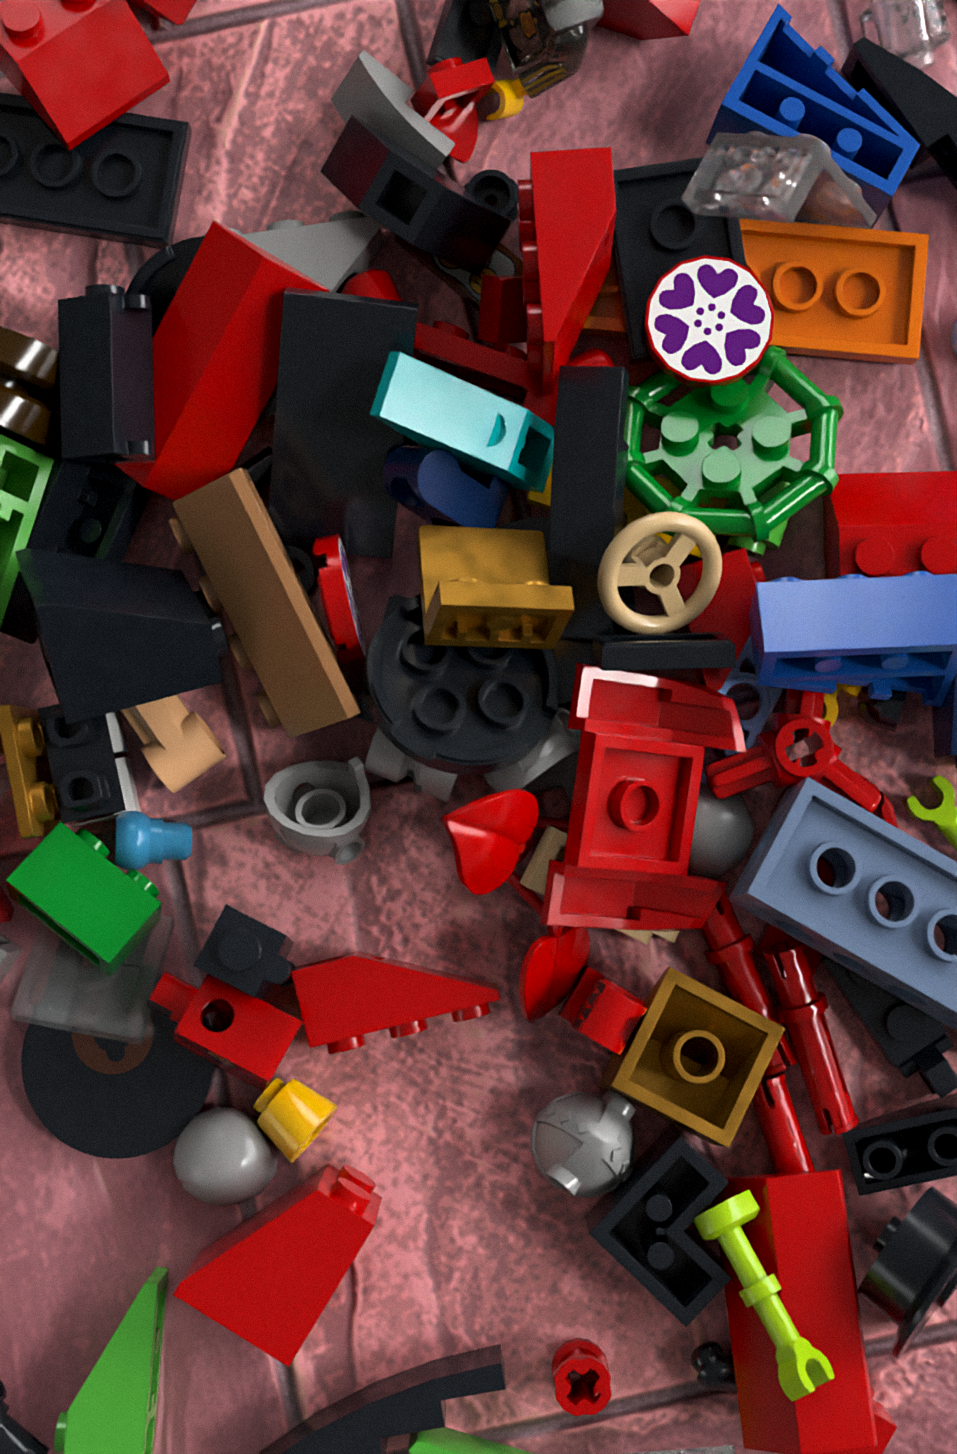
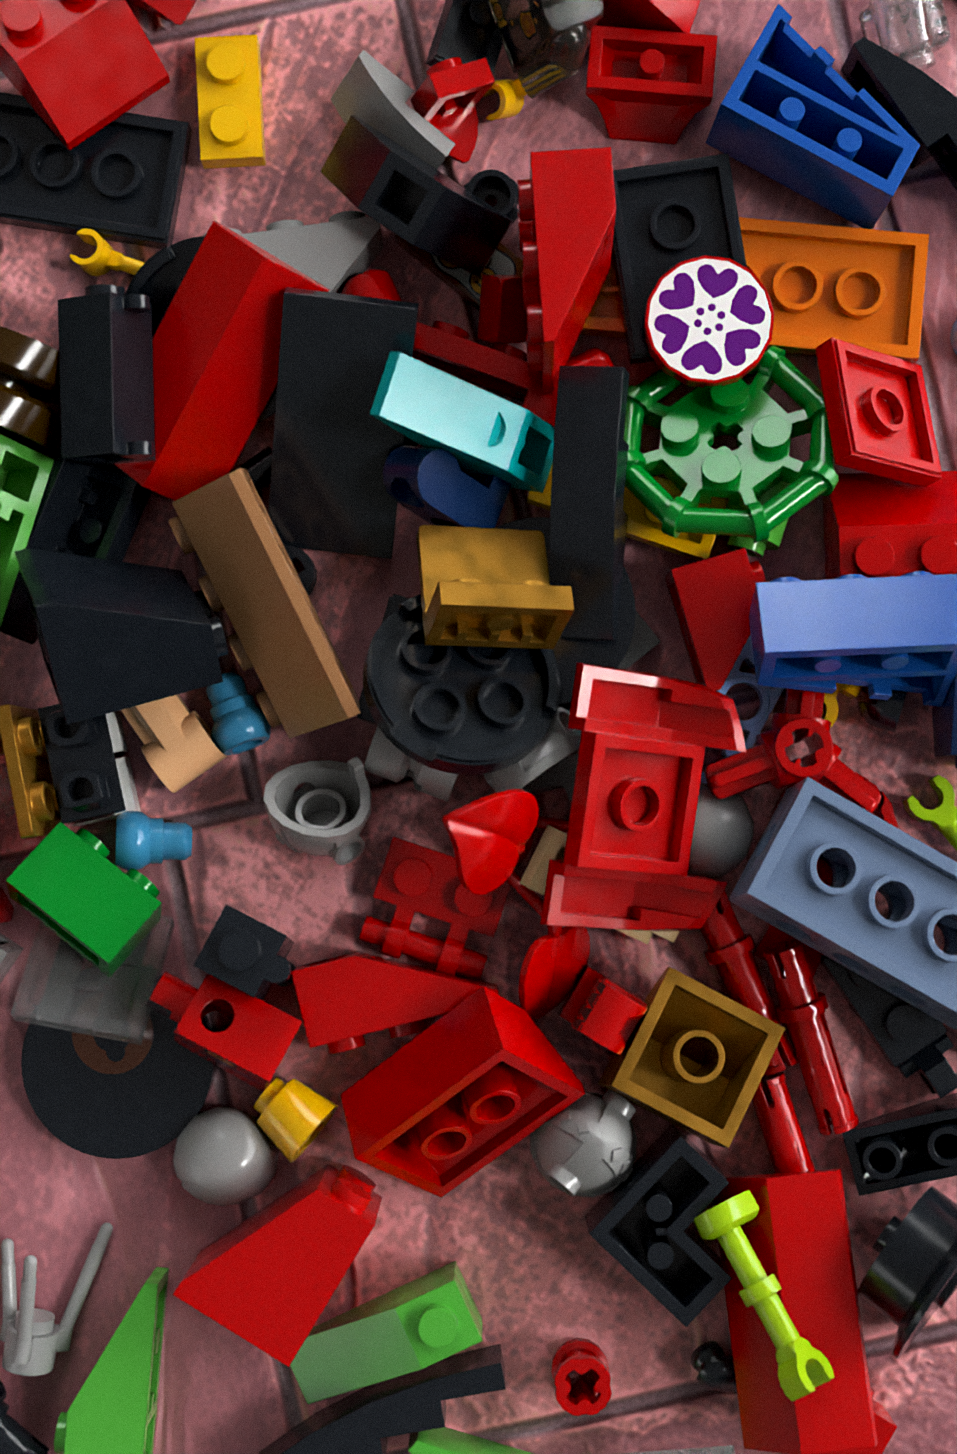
red tile [313,534,366,665] -> none
black tile [593,632,736,671] -> none
tan piece [597,511,722,634] -> none
clear bracket [681,131,877,229] -> none
none -> light grey plant [0,1223,113,1376]
none -> yellow hand [69,228,145,276]
none -> yellow plate [195,34,266,169]
none -> dark azure piece [206,672,271,755]
none -> bright green slope [290,1261,482,1404]
none -> red slope [340,986,585,1197]
none -> red plate [359,836,511,980]
none -> red slope [585,25,718,144]
none -> red tile [815,337,942,488]

